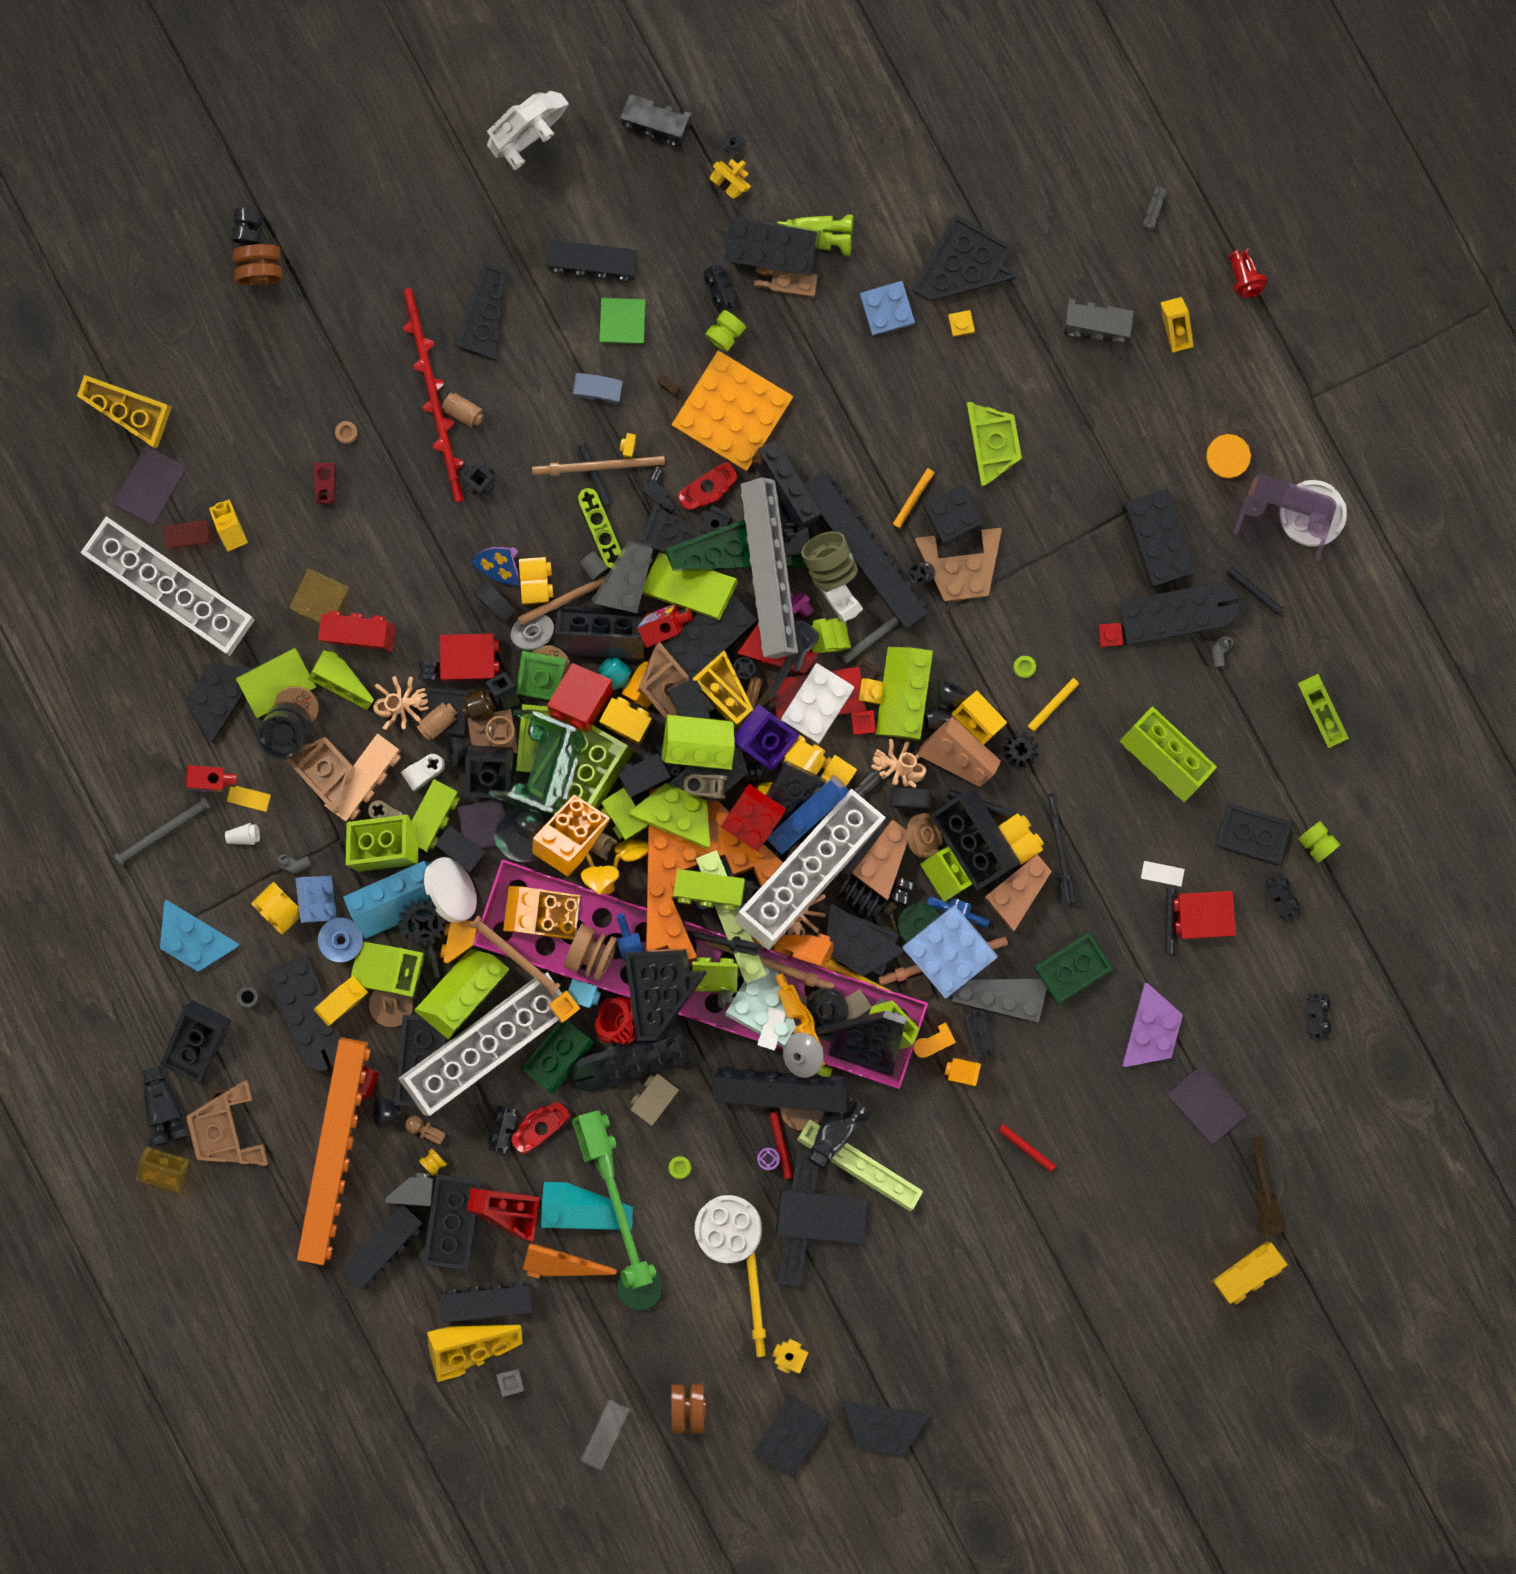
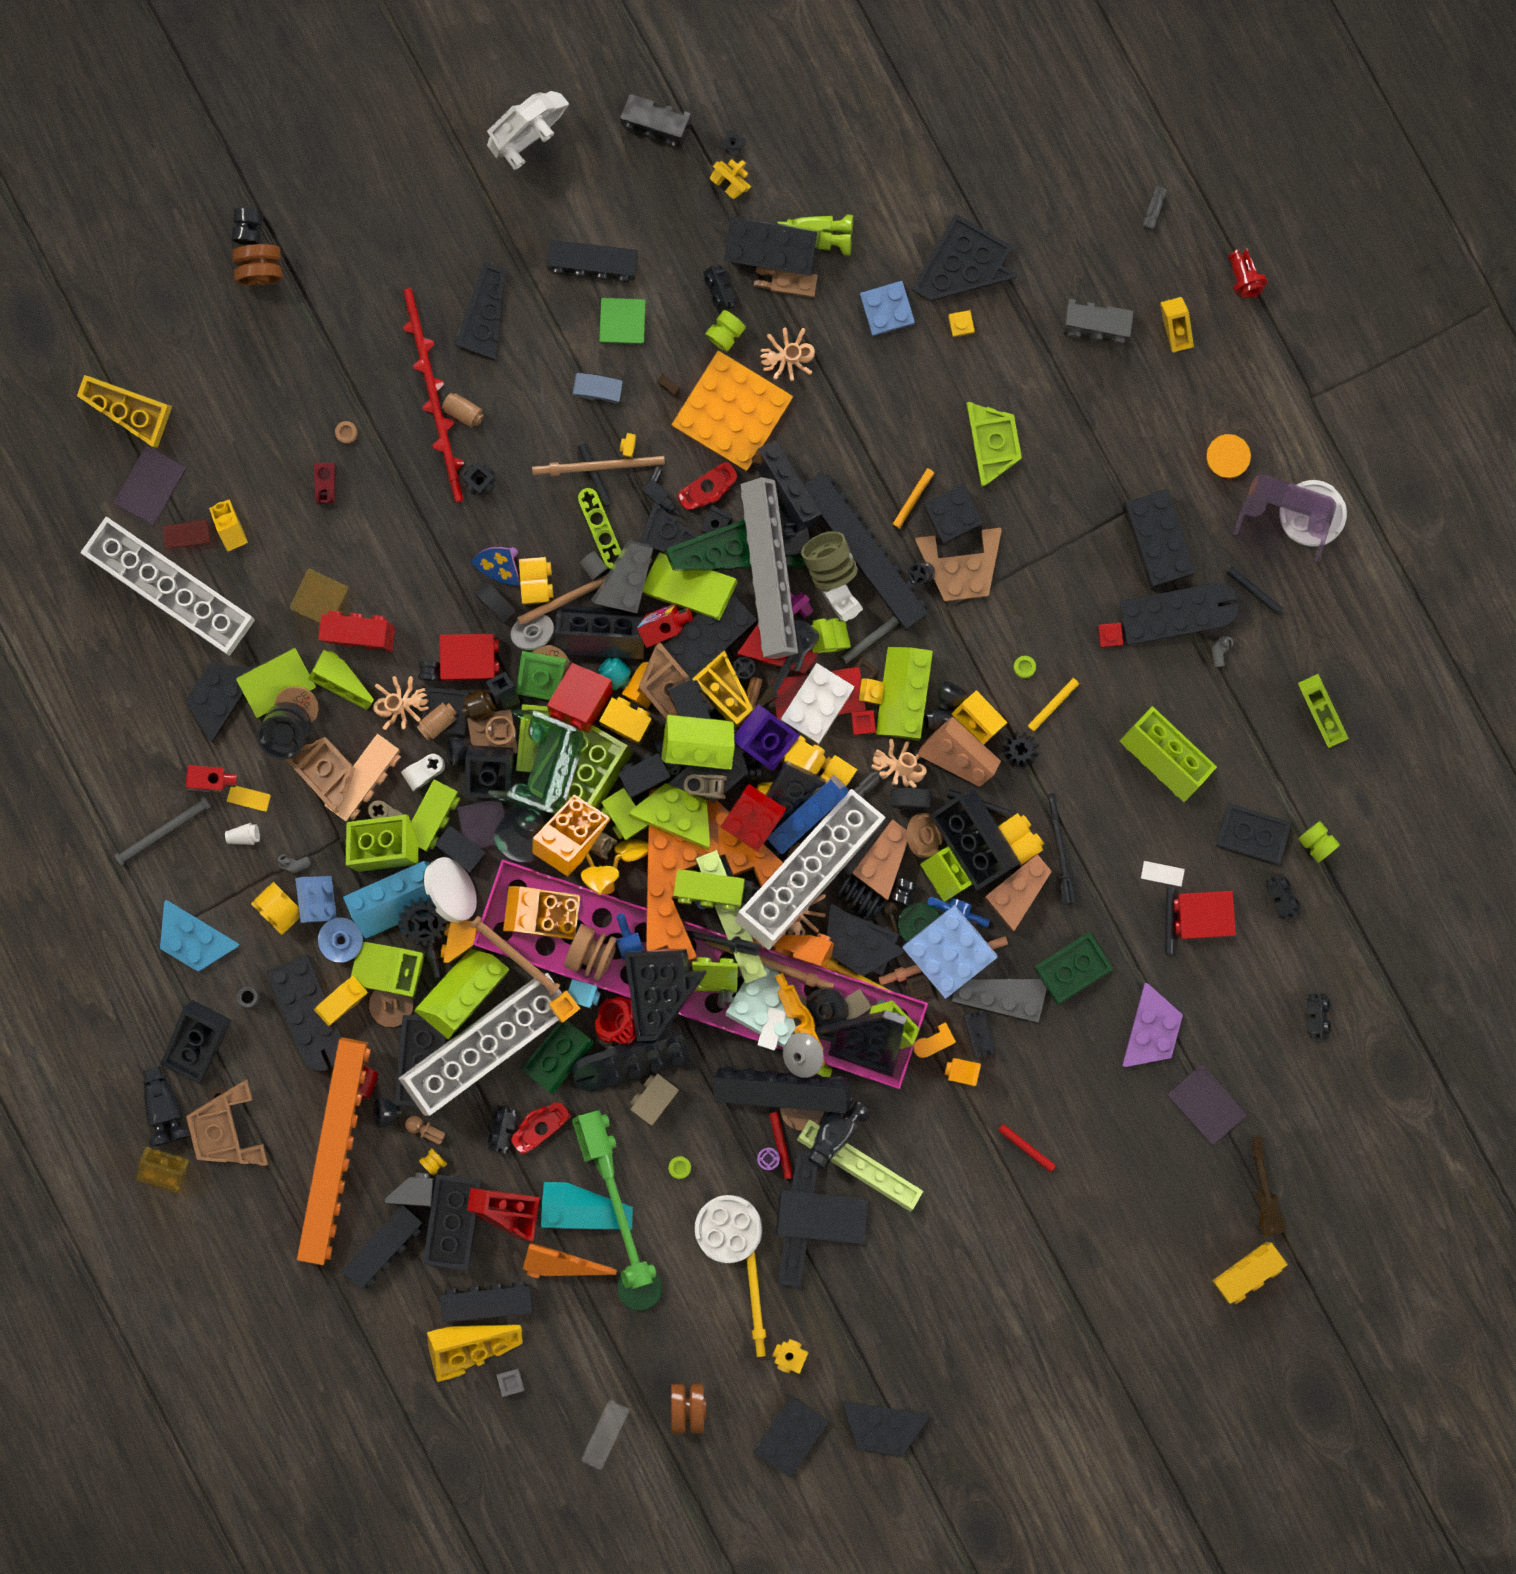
none -> light nougat animal [760,328,815,381]

